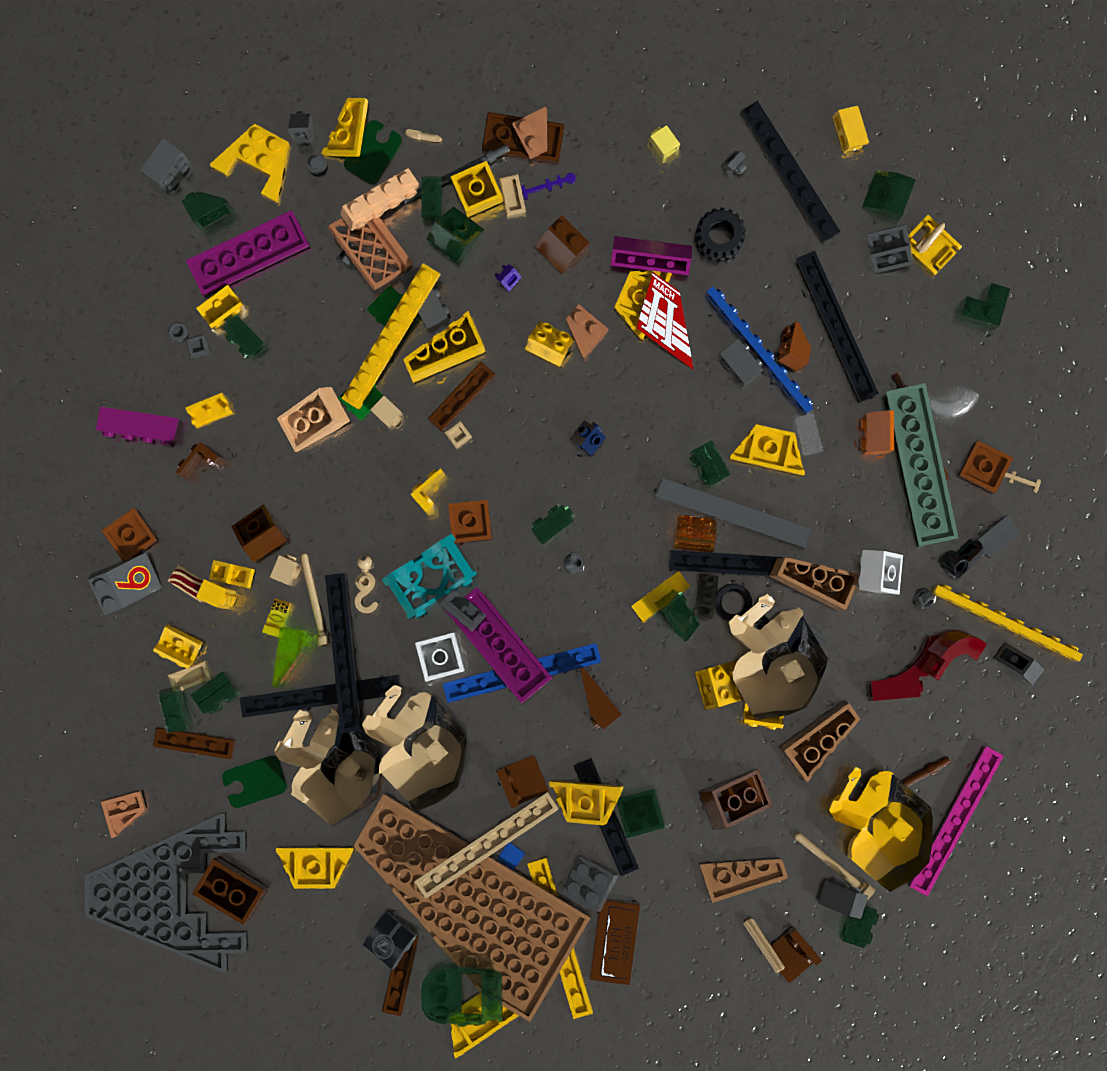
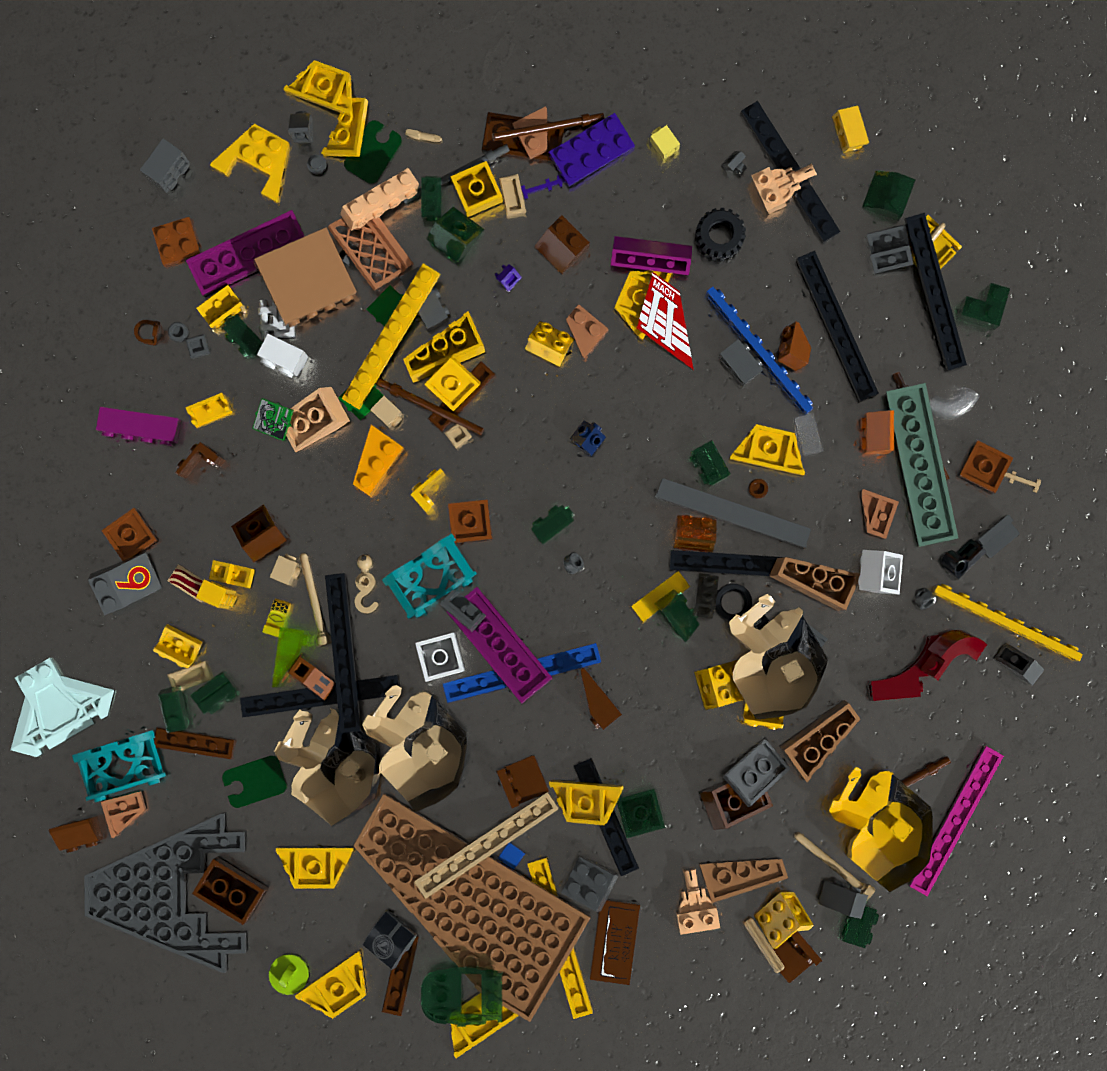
clear green slope [182,191,234,230] -> none
none -> light aqua plate [11,658,114,757]
none -> reddish brown slope [49,816,103,853]
none -> teal fence [72,730,166,803]
none -> reddish brown piece [134,320,160,346]
none -> dark orange plate [152,217,201,267]
none -> piece [252,398,294,441]
none -> medium nougat panel [253,227,357,327]
none -> white brick [257,333,308,378]
none -> white plate [258,300,295,340]
none -> lime tile [269,954,309,995]
none -> yellow wing [283,60,353,117]
none -> dark orange slope [288,657,336,700]
none -> yellow wing [295,951,366,1019]
none -> light orange wedge [353,425,405,497]
none -> reddish brown bar [377,378,484,435]
none -> yellow tile [424,356,481,411]
none -> reddish brown bar [492,113,605,141]
none -> dark purple plate [548,113,635,187]
none -> light nougat brick [676,869,720,935]
none -> dark grey tile [723,738,791,807]
none -> reddish brown tile [748,479,768,499]
none -> light nougat brick [751,163,817,214]
none -> yellow bracket [755,892,814,949]
none -> nougat wing [861,489,899,539]
none -> black plate [904,213,967,371]

